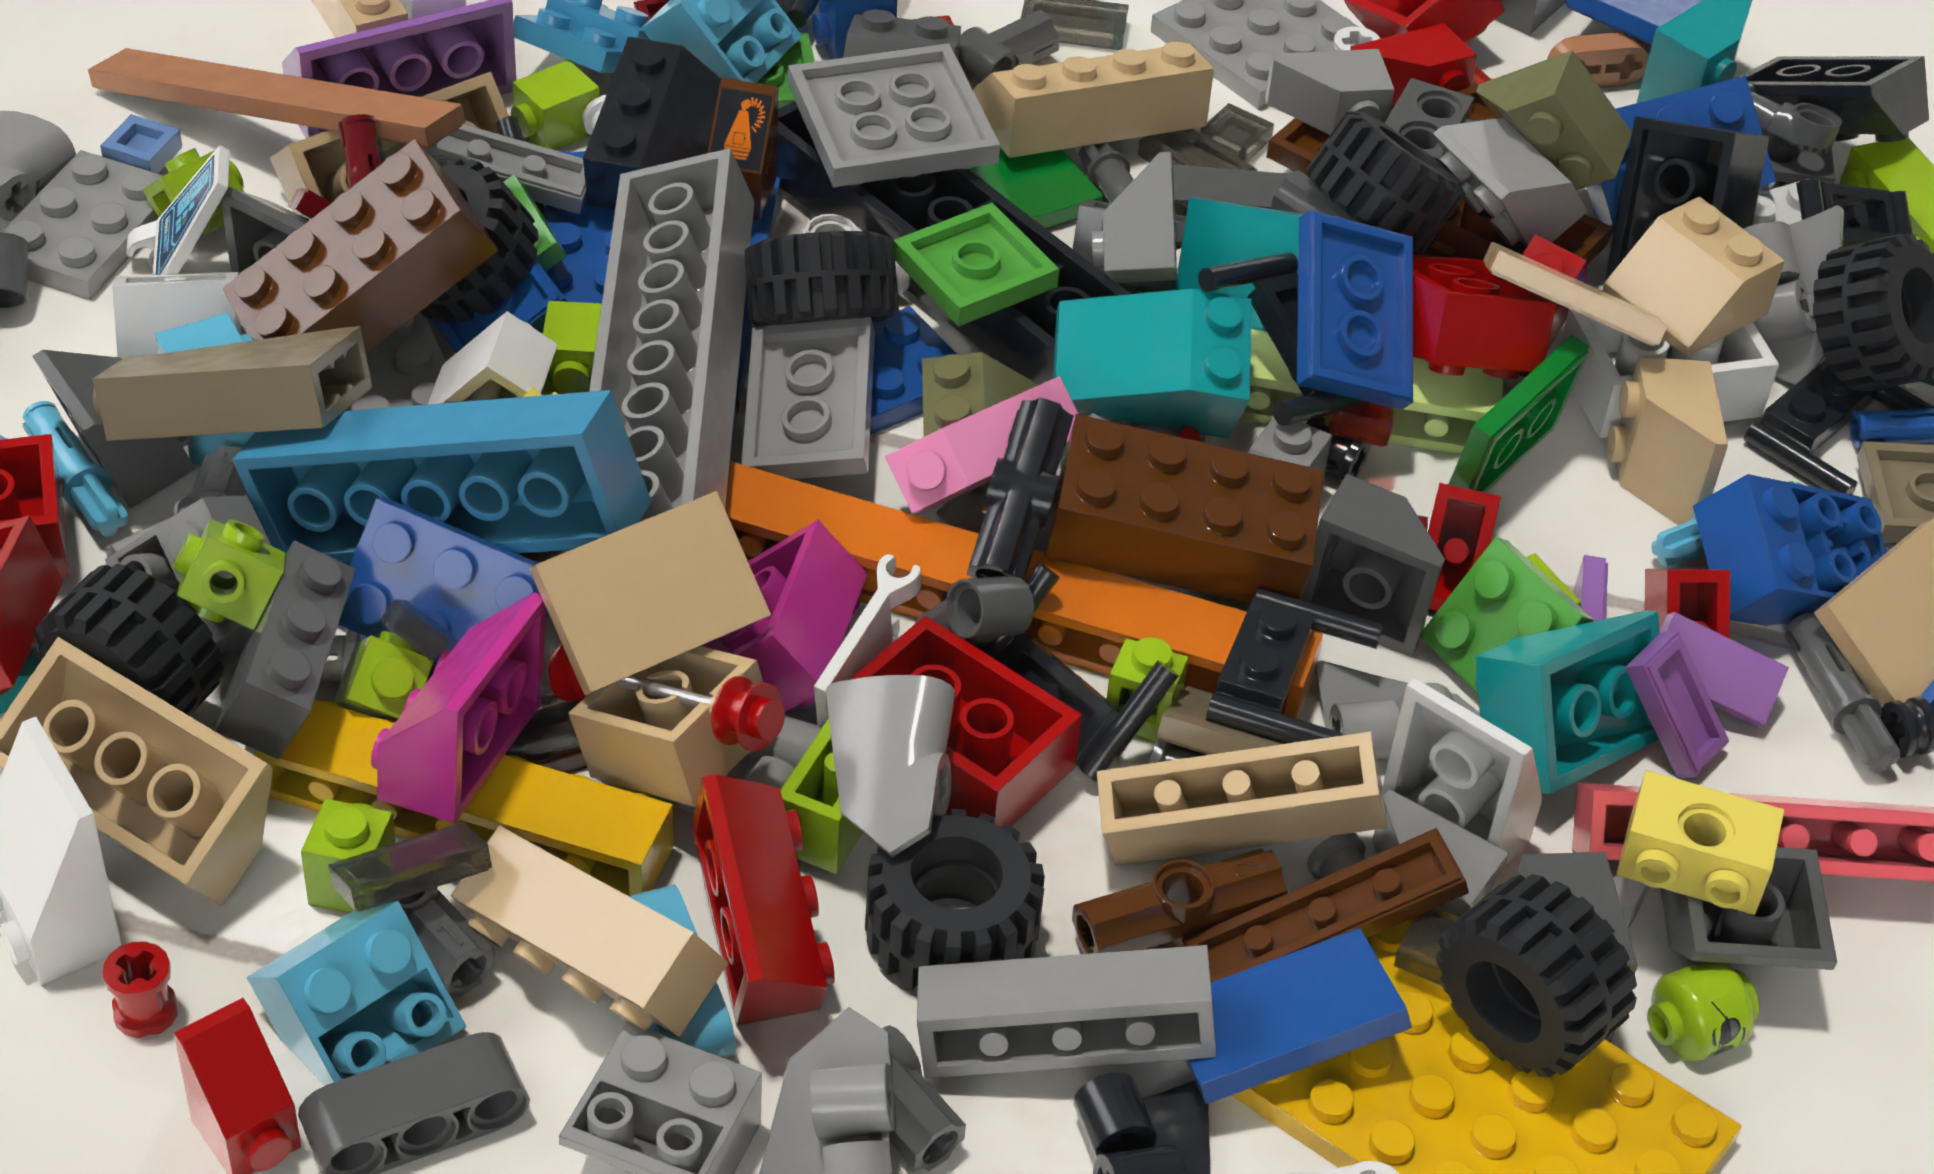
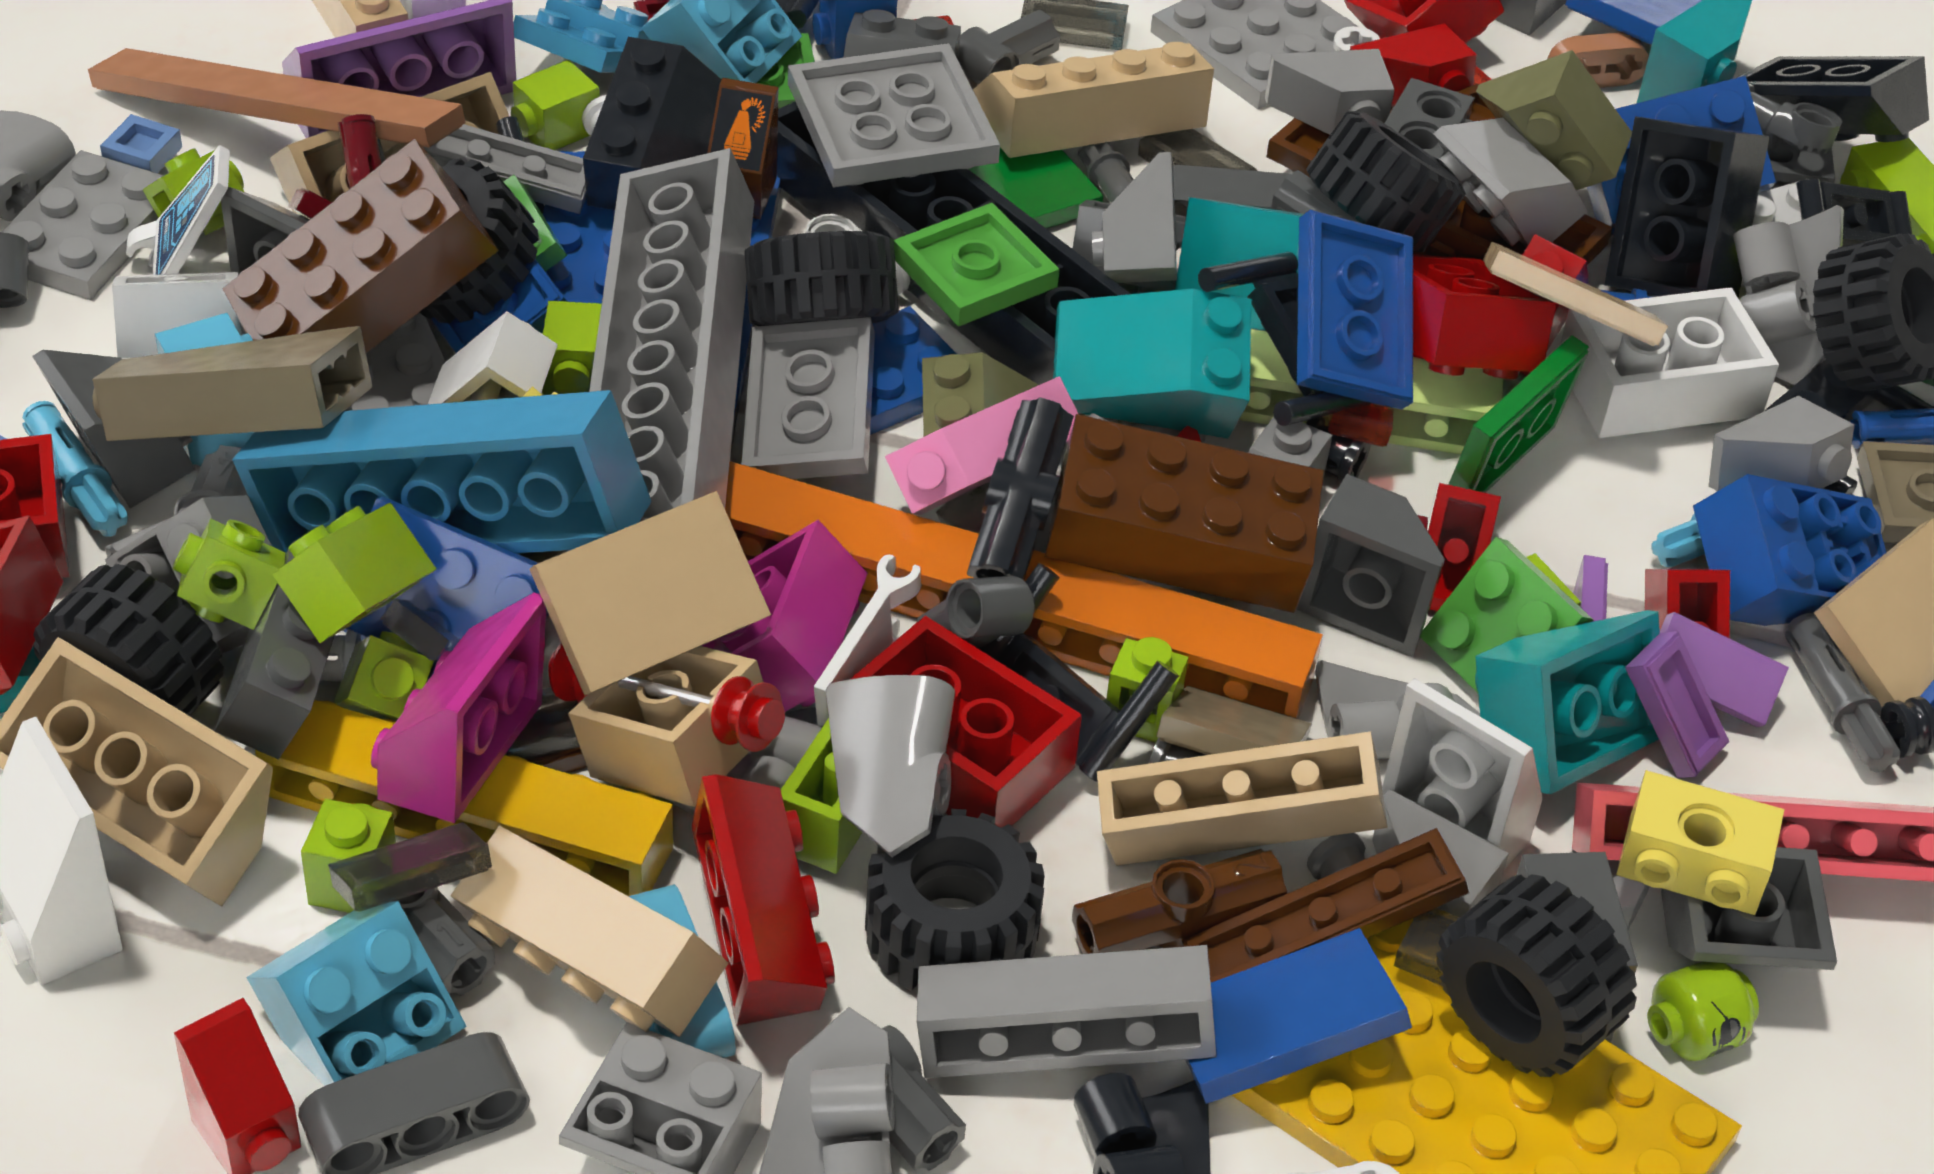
red bush [102,941,178,1038] -> none
clear smoke tile [1198,103,1274,165] -> none
black plate [1206,588,1384,744] -> none
tan slope [1602,197,1785,357] -> none
tan slope [1607,357,1728,525] -> none
none -> lime brick [272,502,437,643]
none -> light grey slope [1708,396,1854,491]

